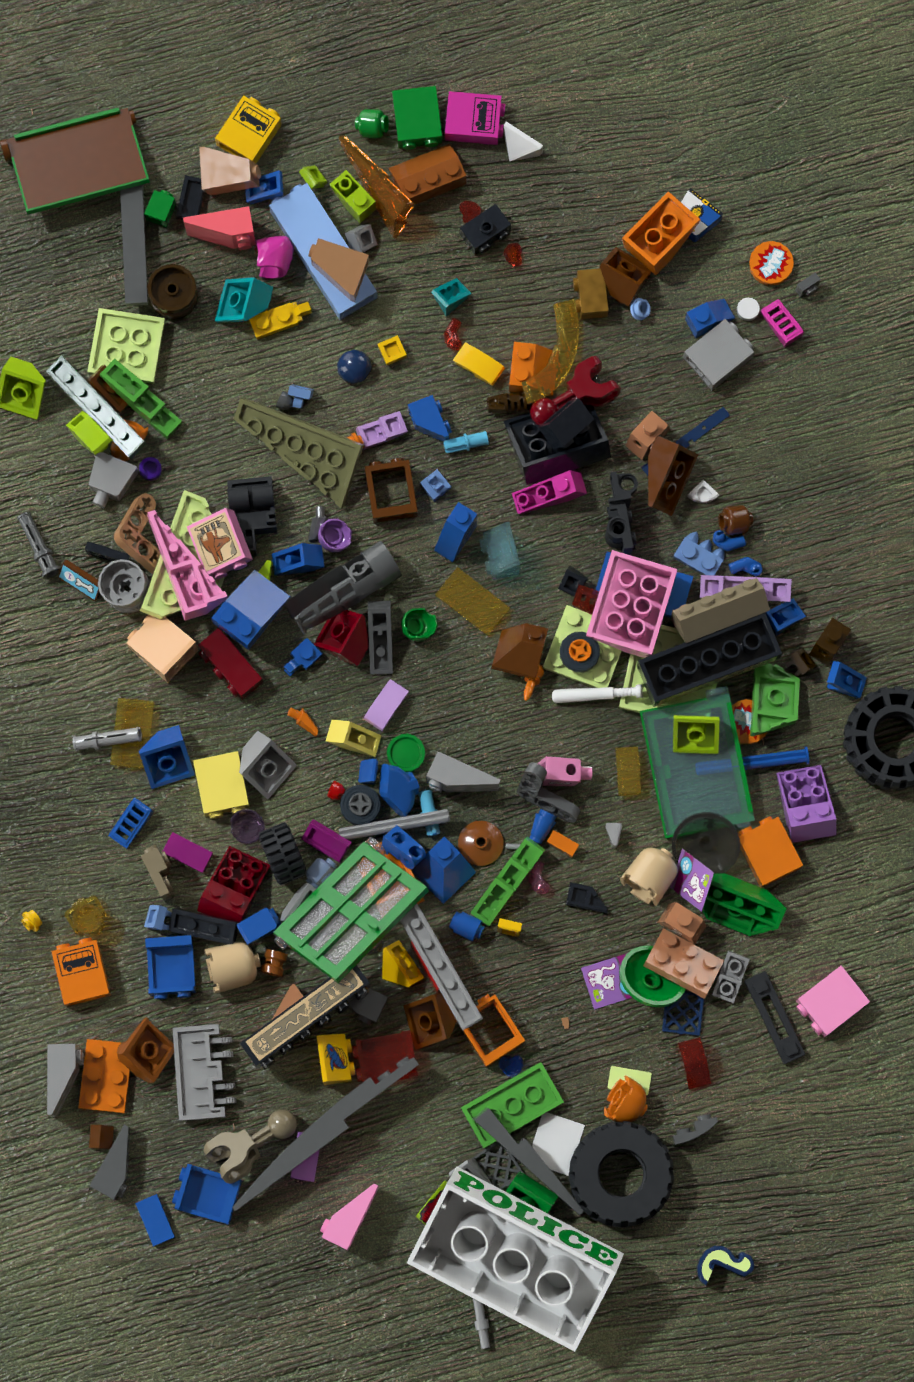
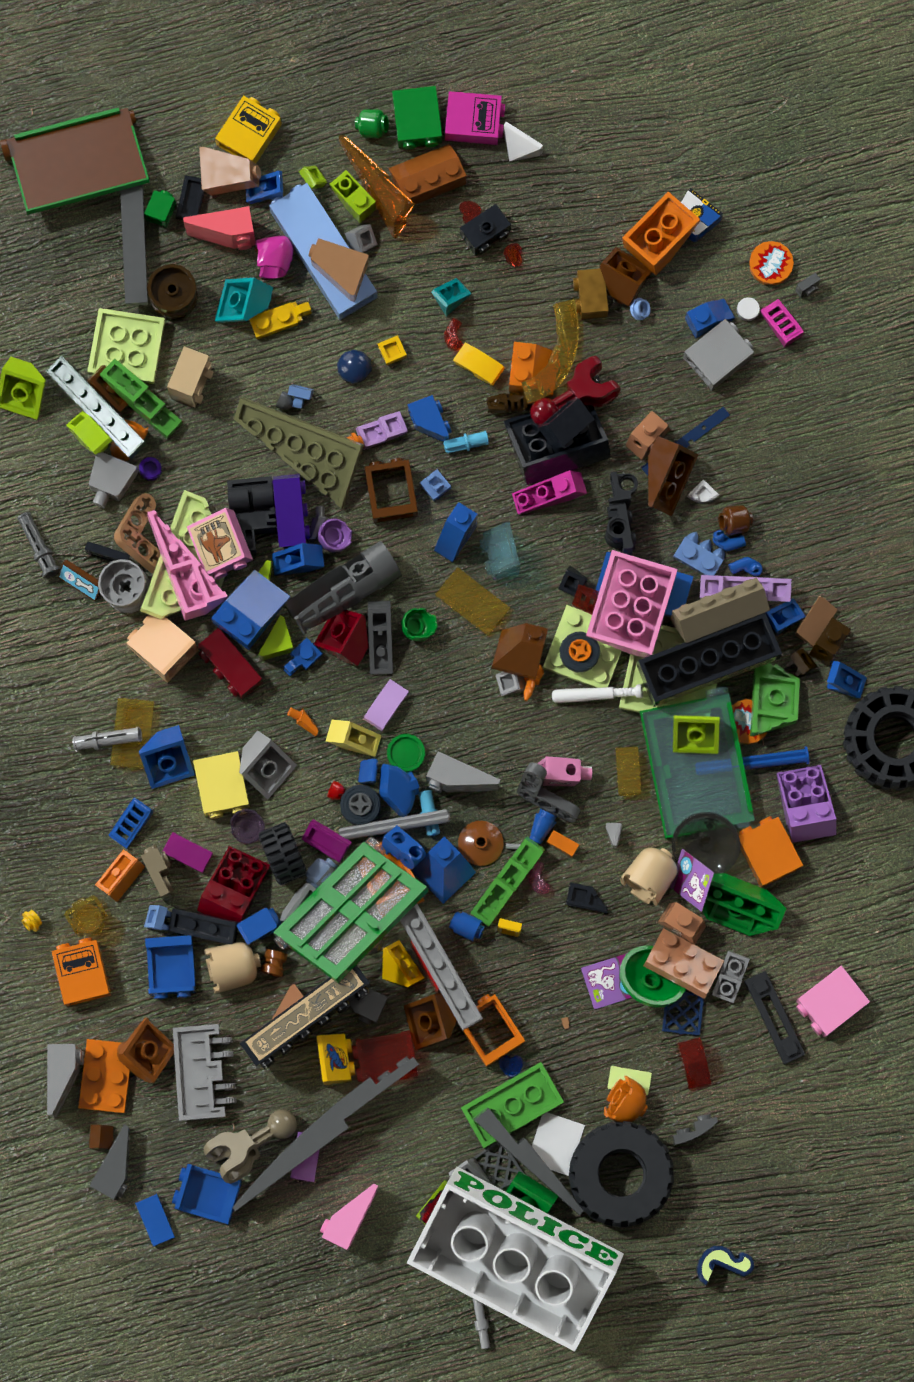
none -> orange slope [95,849,145,902]
none -> tan container [167,346,214,408]
none -> lime slope [258,615,294,661]
none -> dark purple wedge [273,474,310,547]
none -> light grey slope [496,672,526,696]
none -> medium nougat slope [795,596,838,647]

